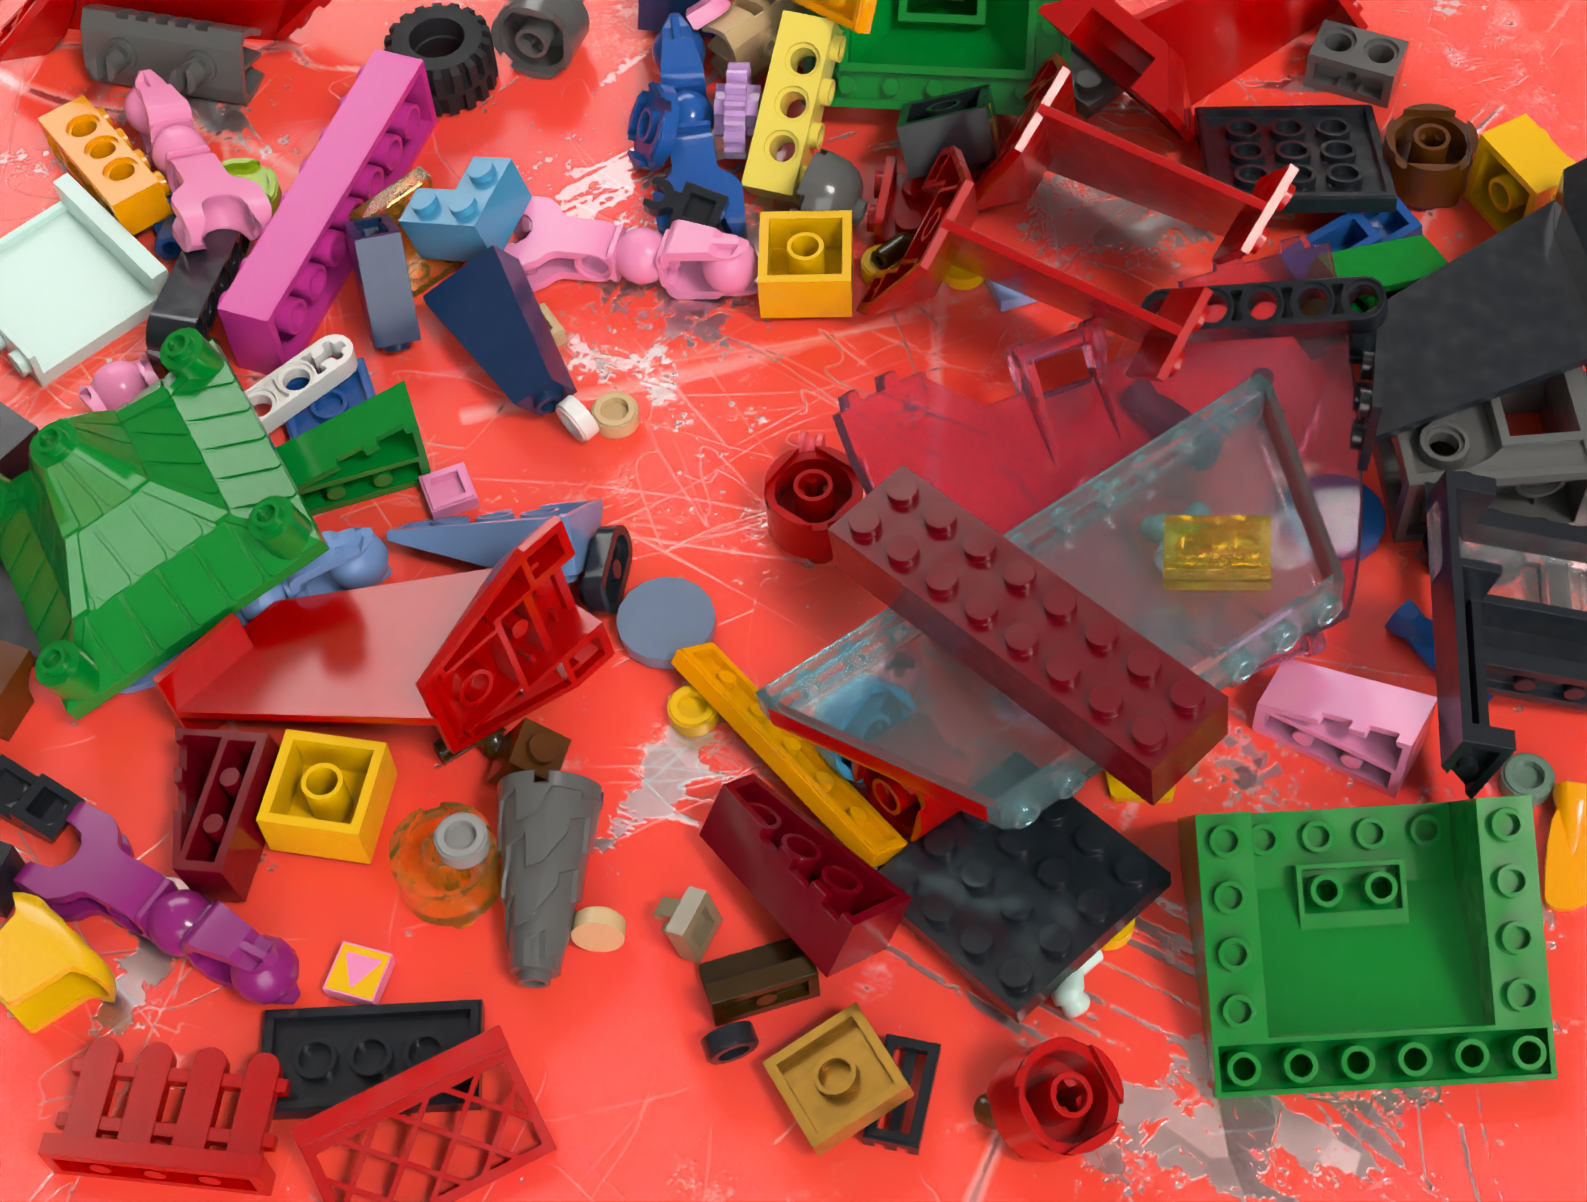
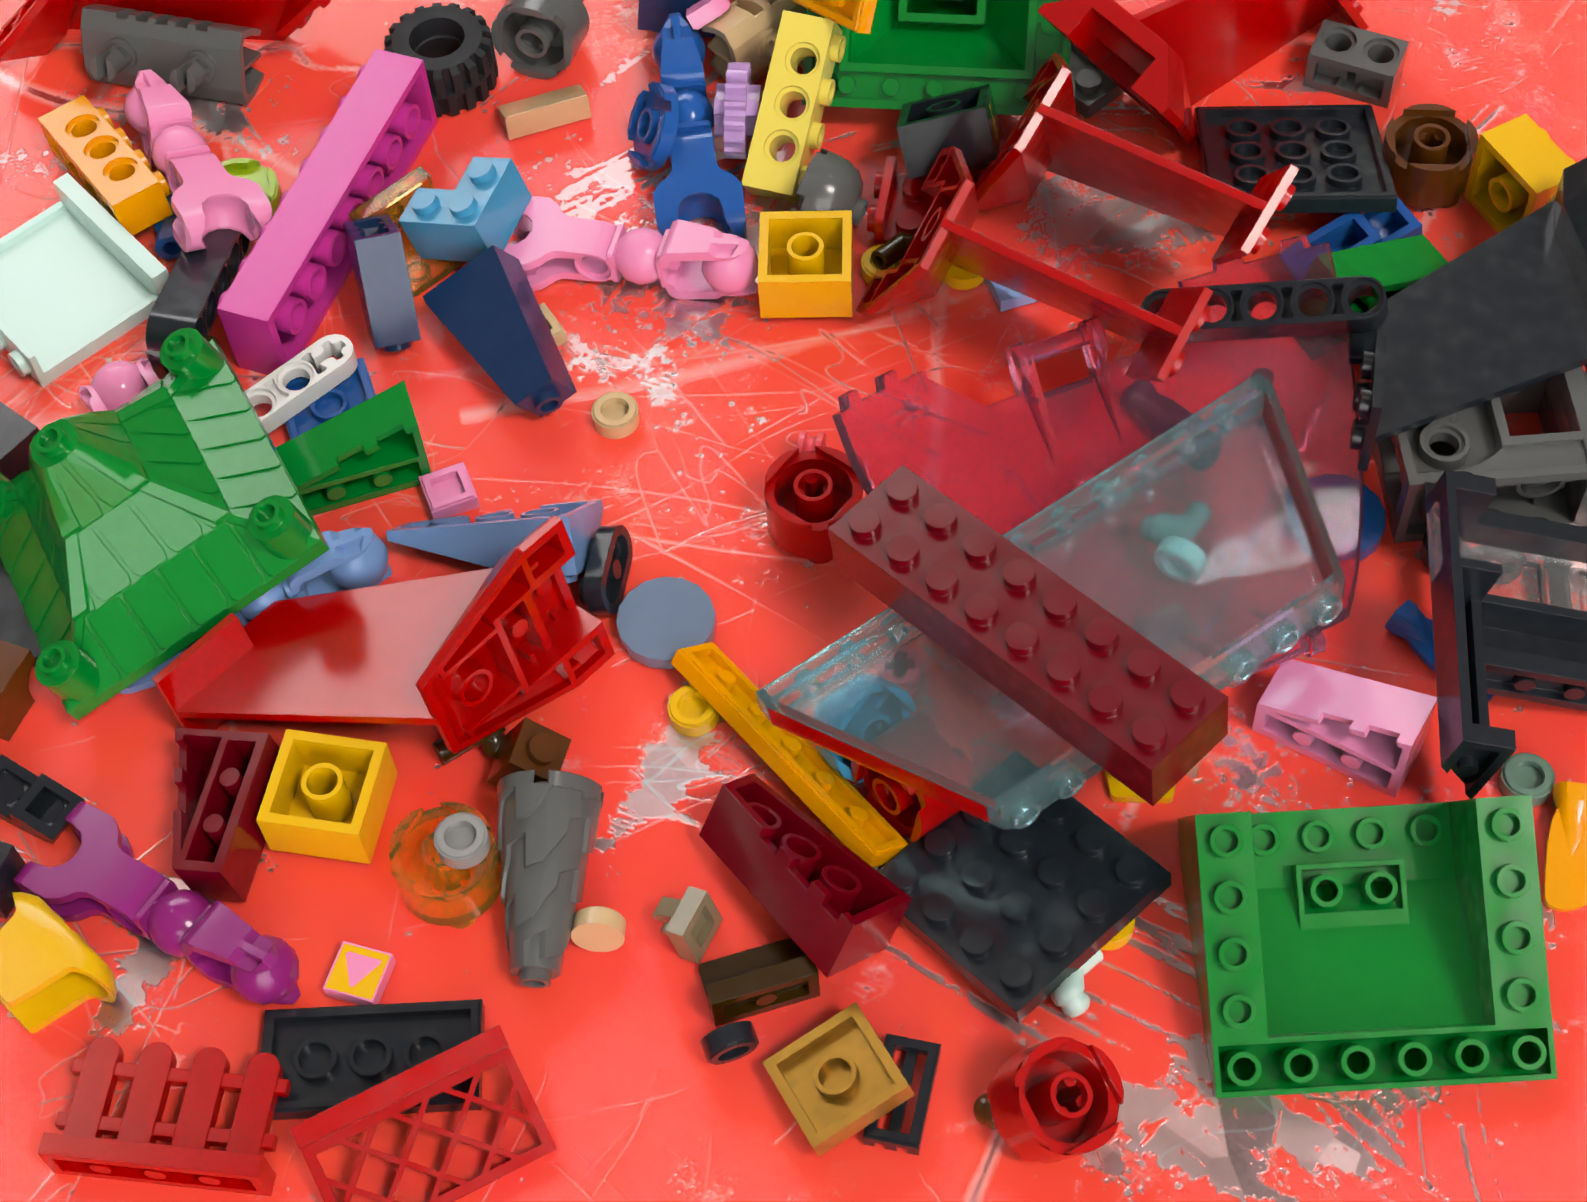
white tile [555,395,599,442] -> none
black plate [643,177,729,229] -> none
clear yellow plate [1163,515,1272,590] -> none
none -> tan slope [497,84,592,140]

